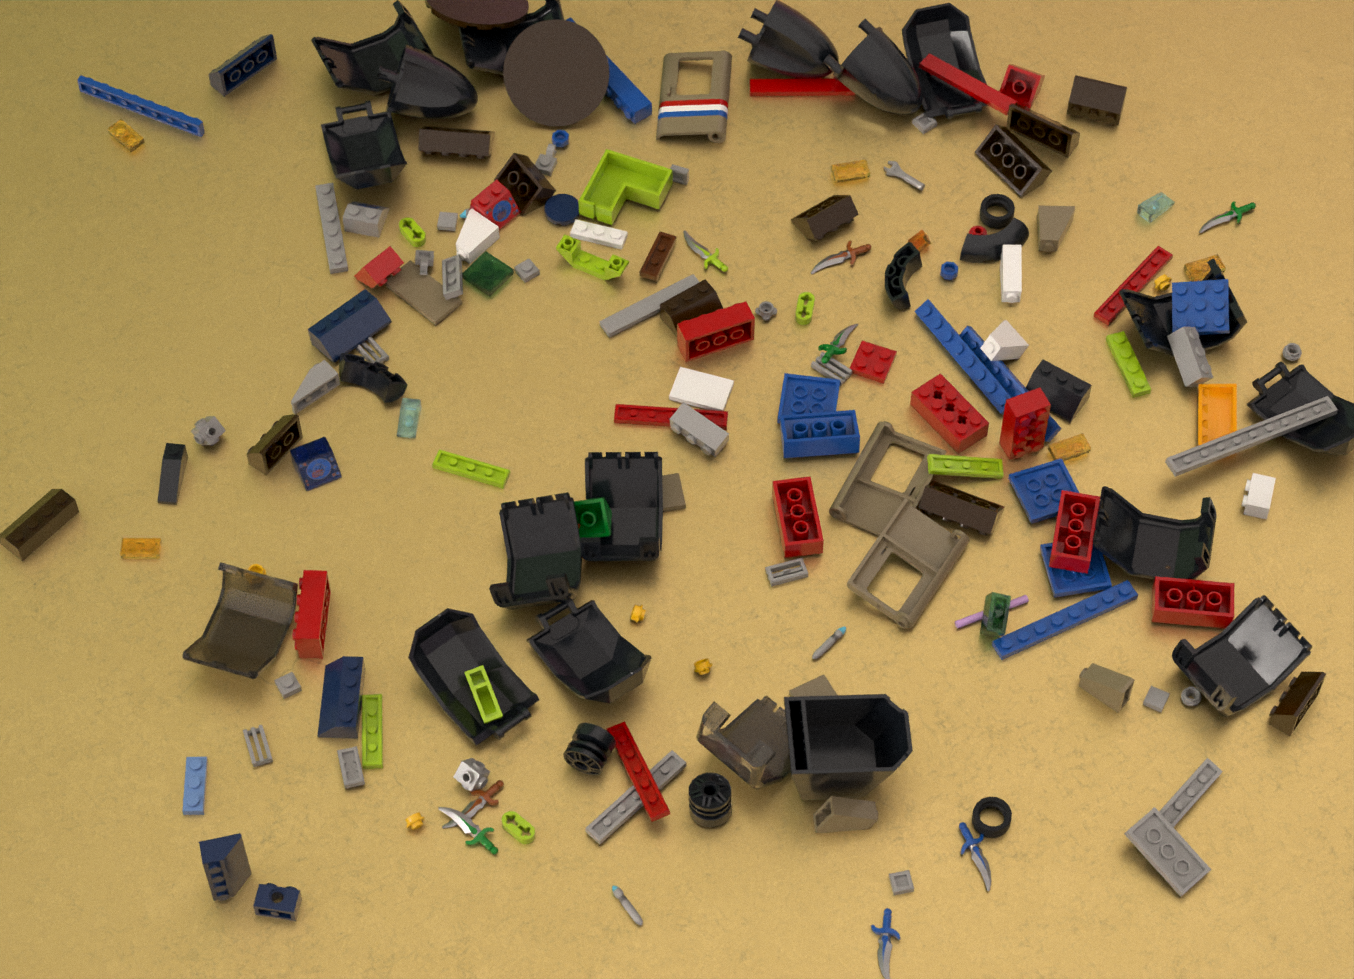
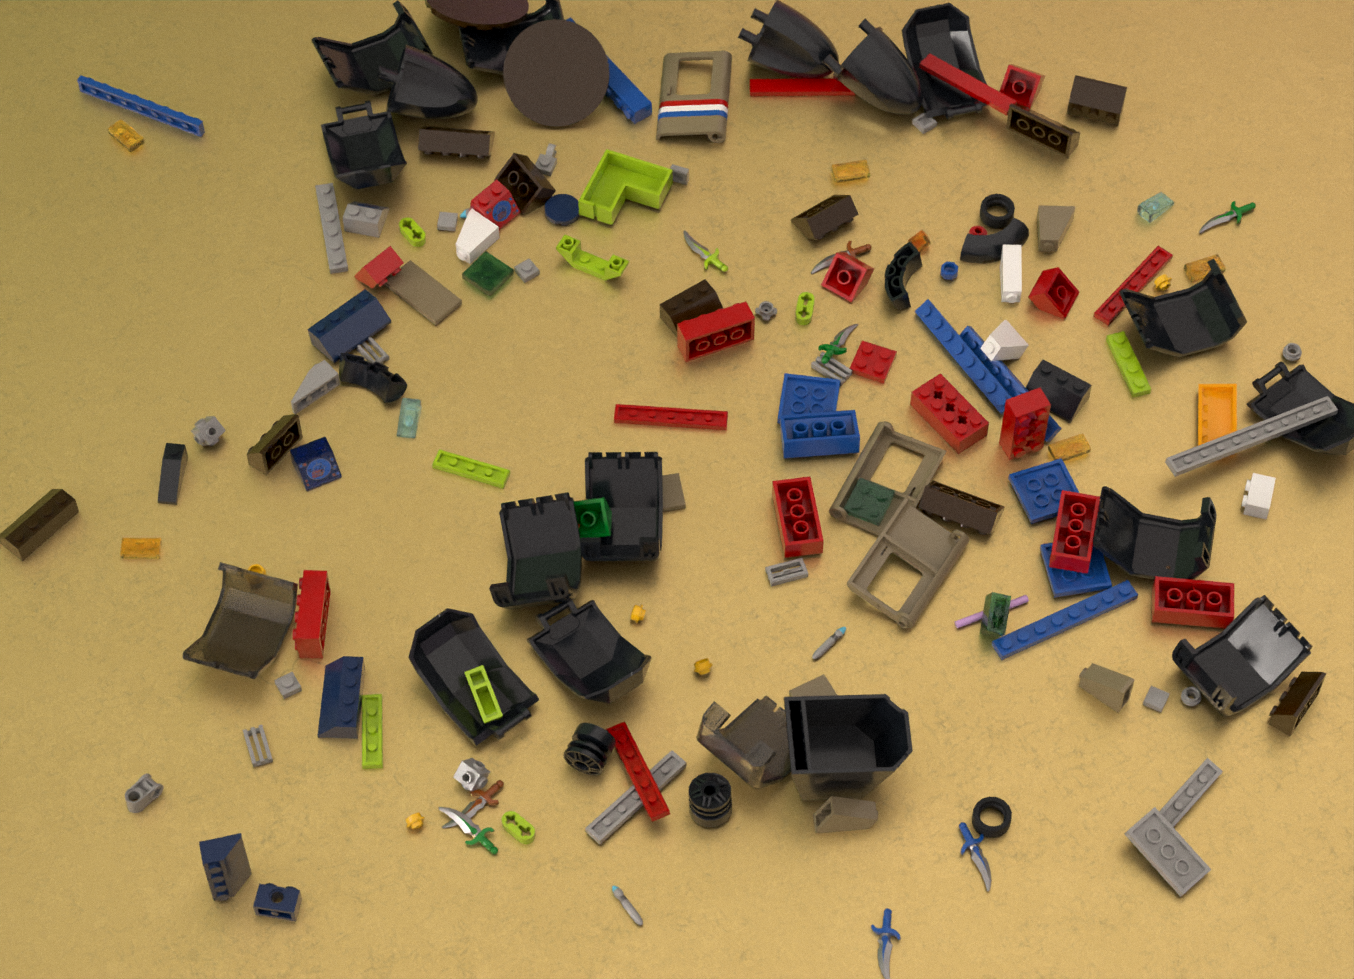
medium blue plate [182,757,208,815] -> none
dark blue slope [209,34,277,97] -> none
light grey plate [337,746,365,789] -> none
light grey plate [415,250,434,275] -> none
light grey plate [442,254,463,300] -> none
blue tile [552,130,569,147] -> none
white plate [570,219,627,250] -> none
light grey tile [600,274,699,338] -> none
reddish brown plate [640,231,677,281] -> none
white tile [669,367,734,411] -> none
light grey brick [670,402,729,457] -> none
light grey piece [883,161,925,191] -> none
light grey tile [889,870,914,895] -> none
lime tile [927,454,1004,479] -> none
dark brown slope [975,124,1052,197] -> none
light grey brick [1167,326,1213,387] -> none
blue plate [1172,279,1230,335] -> none
none -> light grey piece [125,773,164,813]
none -> red slope [821,252,874,302]
none -> clear green plate [844,478,895,526]
none -> red slope [1028,267,1079,319]

